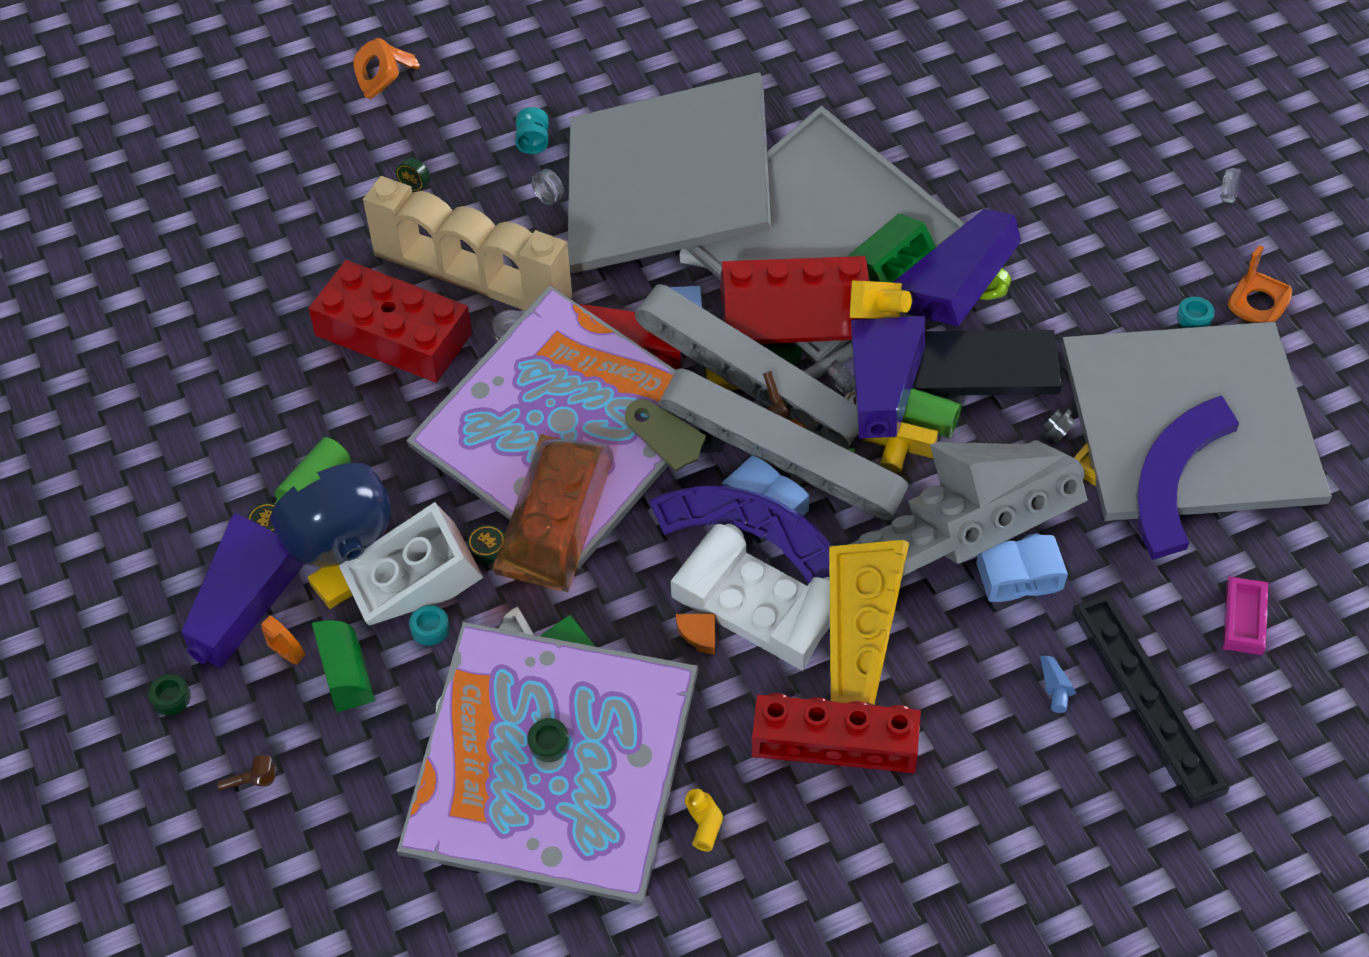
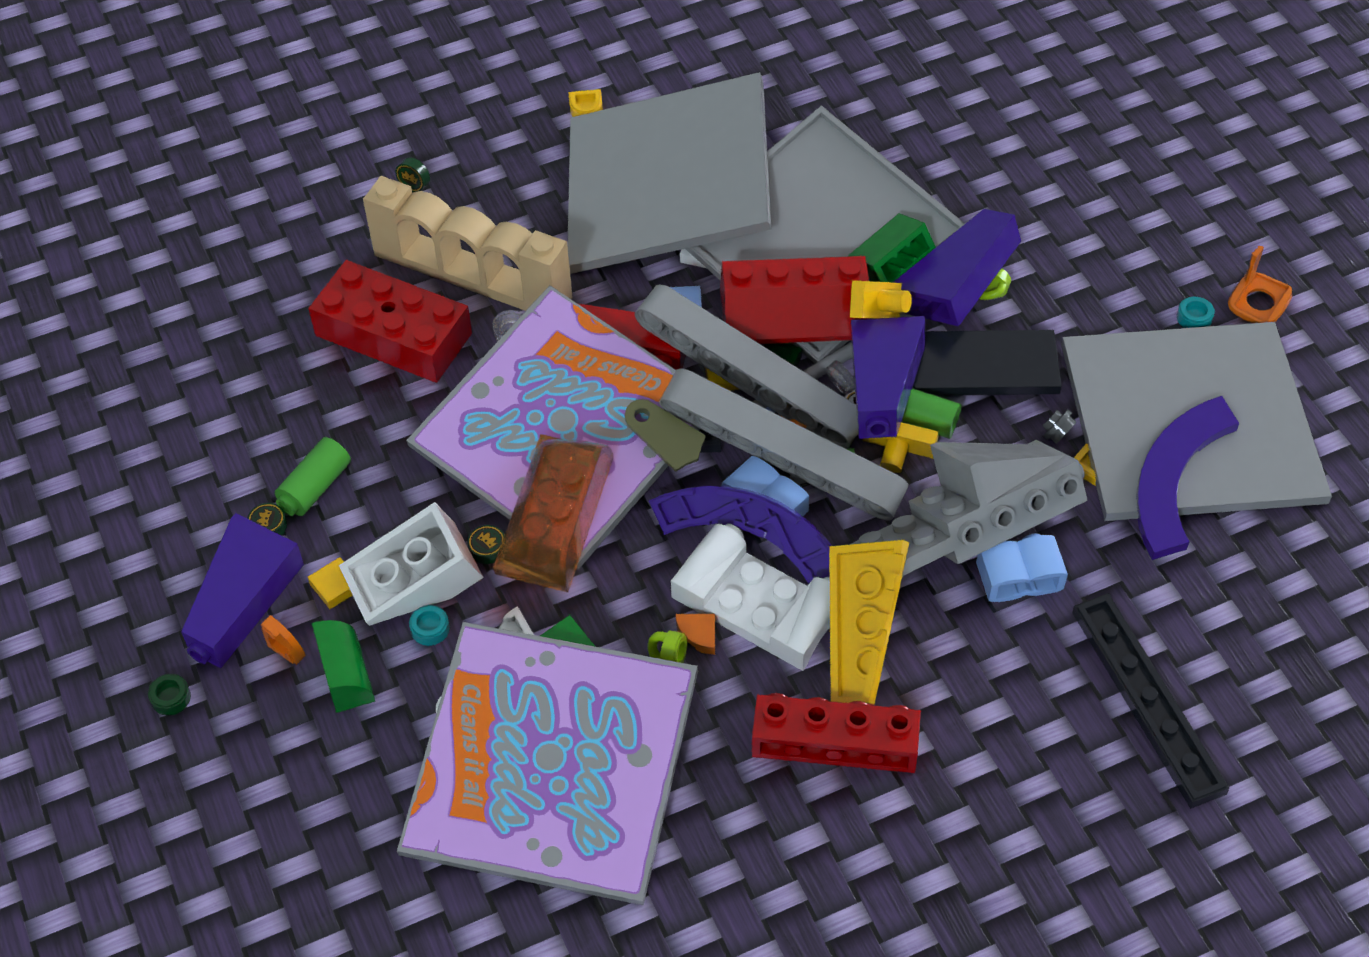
reddish brown hand [217,755,276,791] -> none
dark blue cylinder [271,463,391,567] -> none
orange piece [353,38,420,100] -> none
teal wheel [515,107,549,154] -> none
dark green tile [527,718,570,762] -> none
clear tile [532,169,563,205] -> none
yellow arm [684,788,723,852] -> none
reddish brown hand [763,371,789,419] -> none
medium blue bar [1040,656,1076,713] -> none
clear tile [1220,168,1241,203] -> none
dark pink tile [1222,576,1269,655] -> none
none -> yellow tile [568,89,603,117]
none -> lime tile [647,630,687,663]

